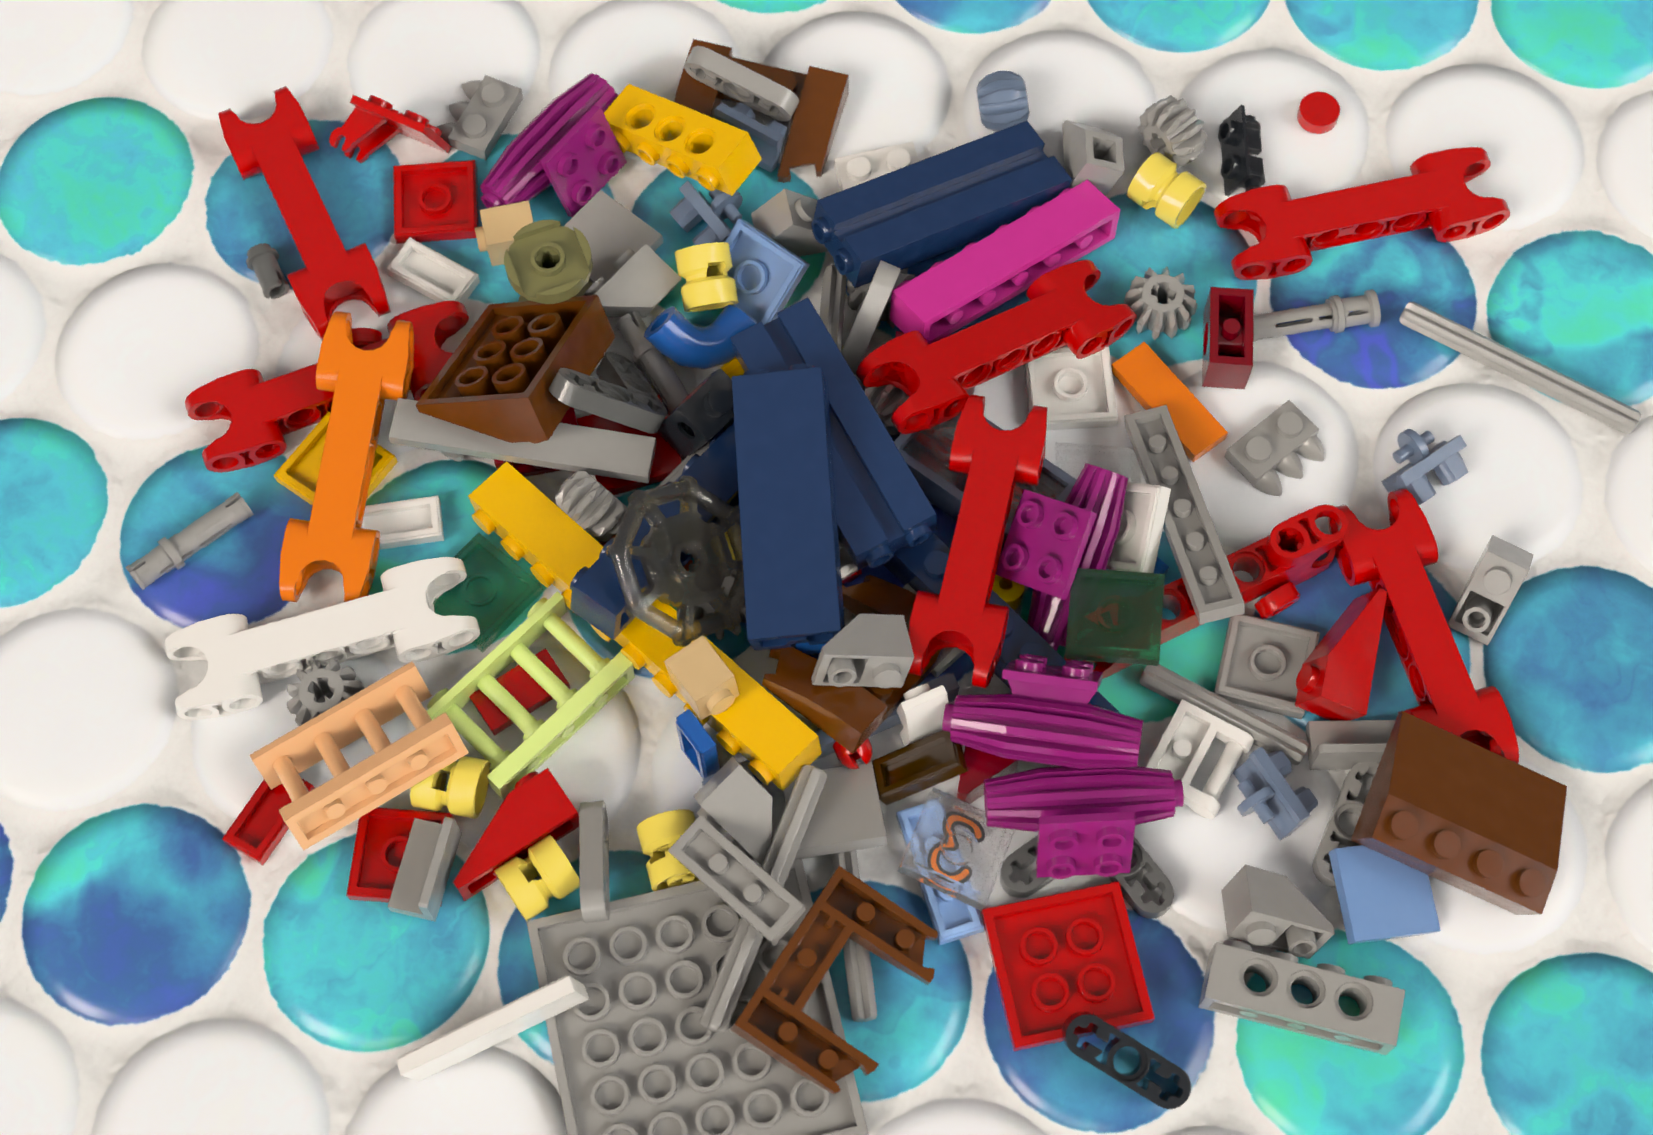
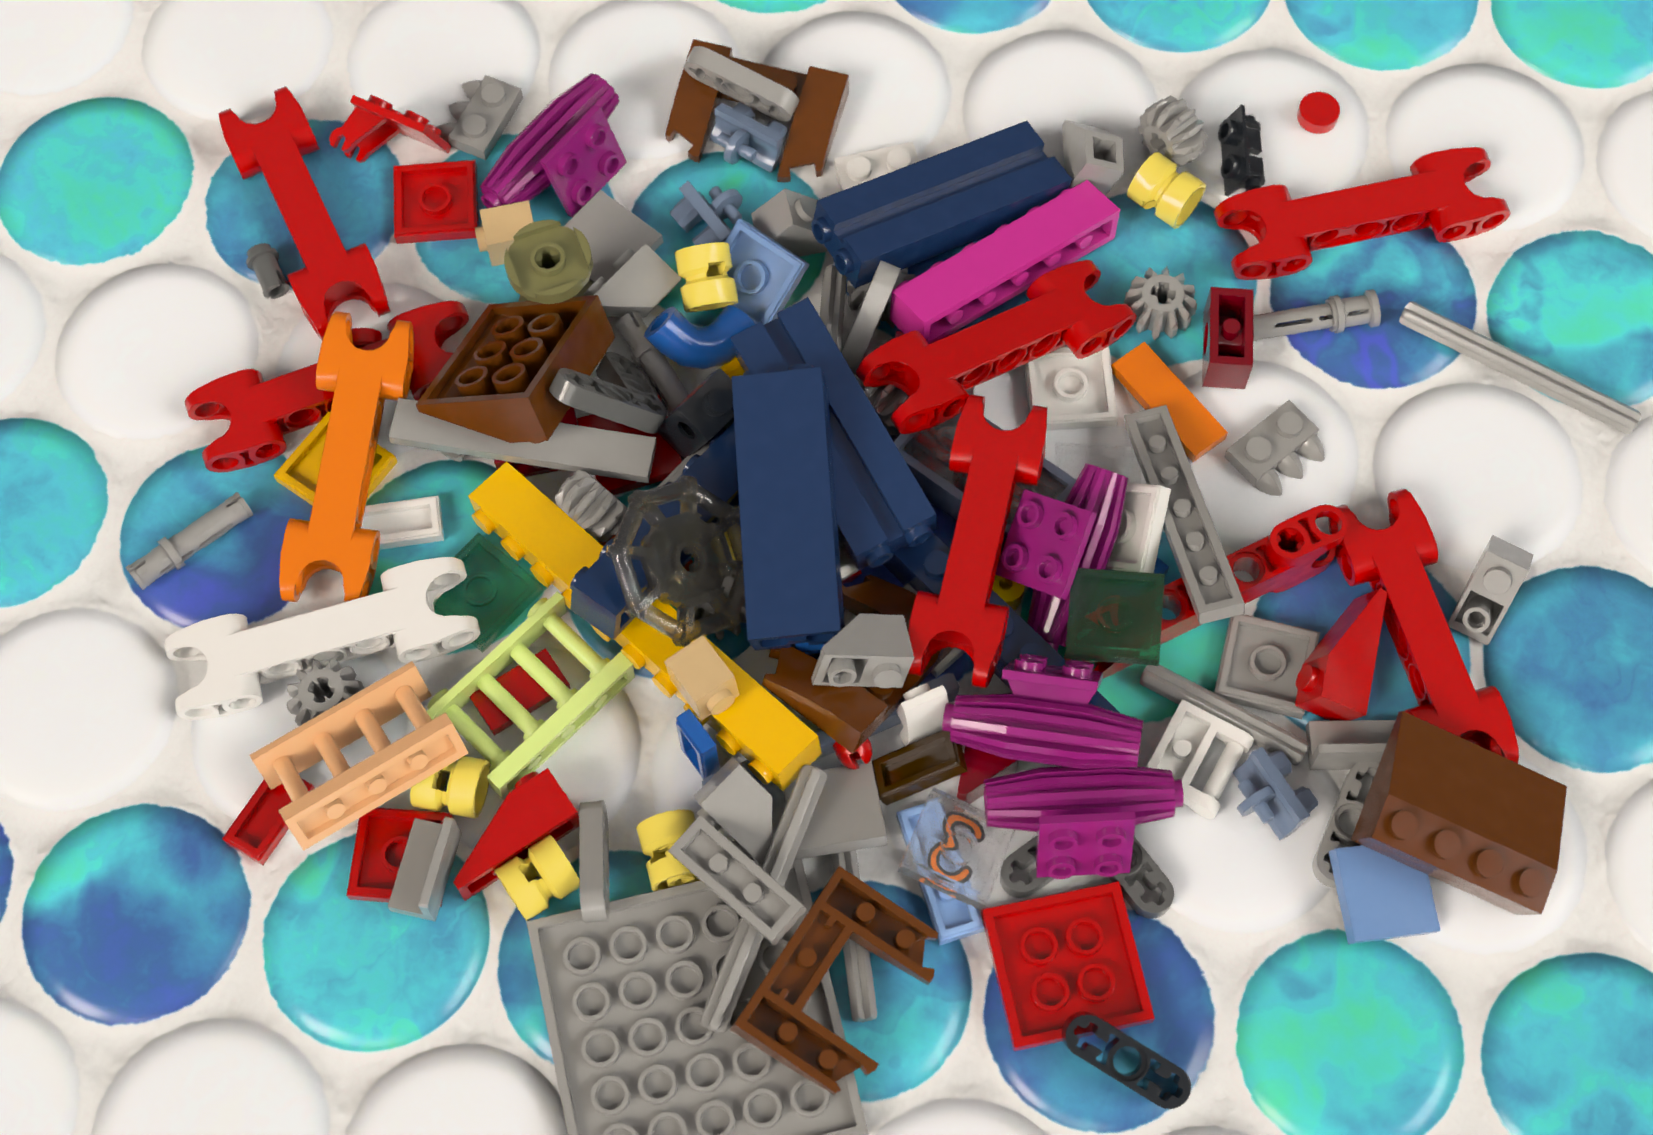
white tile [386,237,480,304] -> none
white tile [396,975,589,1081] -> none
yellow brick [604,84,762,196] -> none
sand blue piece [976,71,1030,132] -> none
light grey brick [1198,940,1406,1055] -> none
light grey slope [1221,864,1335,959] -> none
red tile [1254,582,1300,620] -> none
sand blue hips [1381,429,1469,505] -> none

